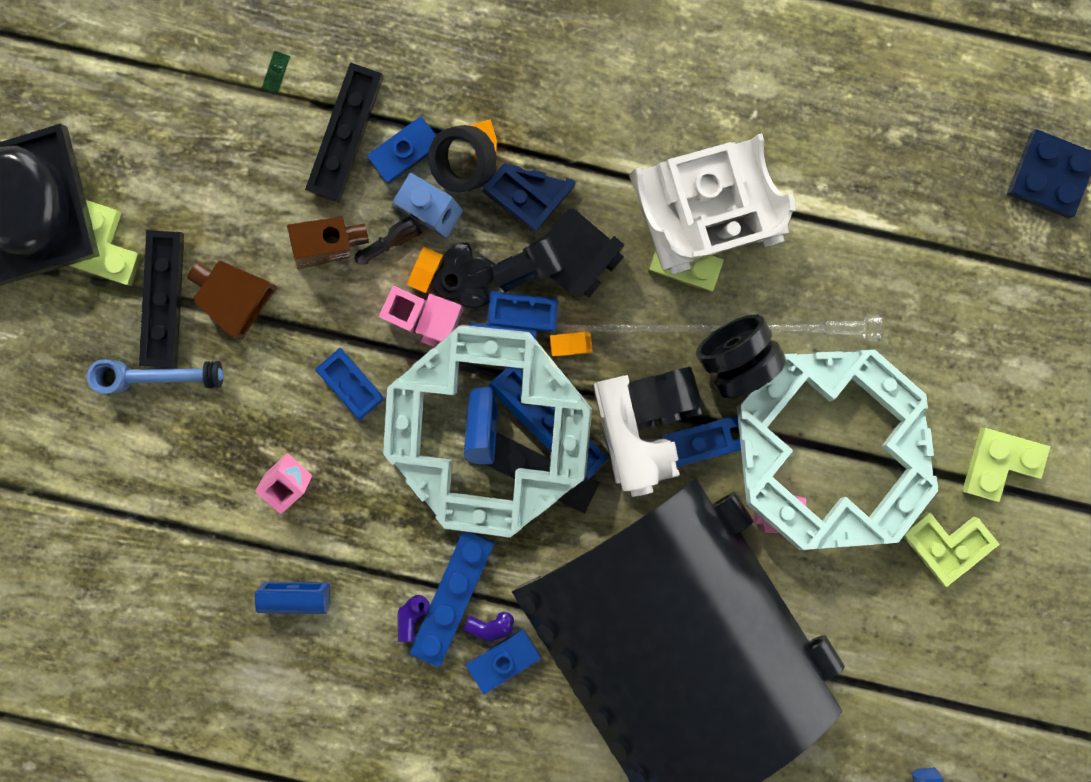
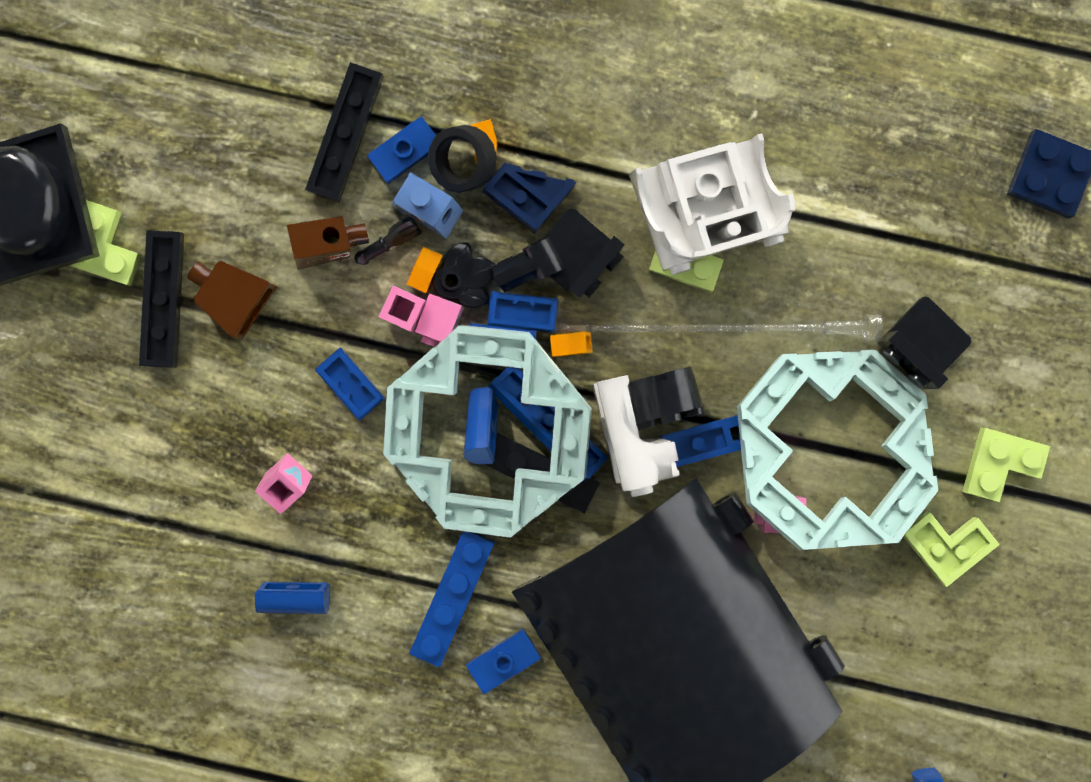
medium blue piece [87,360,224,394] -> none
clear green piece [262,51,290,94] -> none
dark purple arm [397,595,430,642] -> none
dark purple arm [463,611,514,642] -> none
black wheel [696,314,786,398] -> none
none -> black bracket [877,297,971,389]

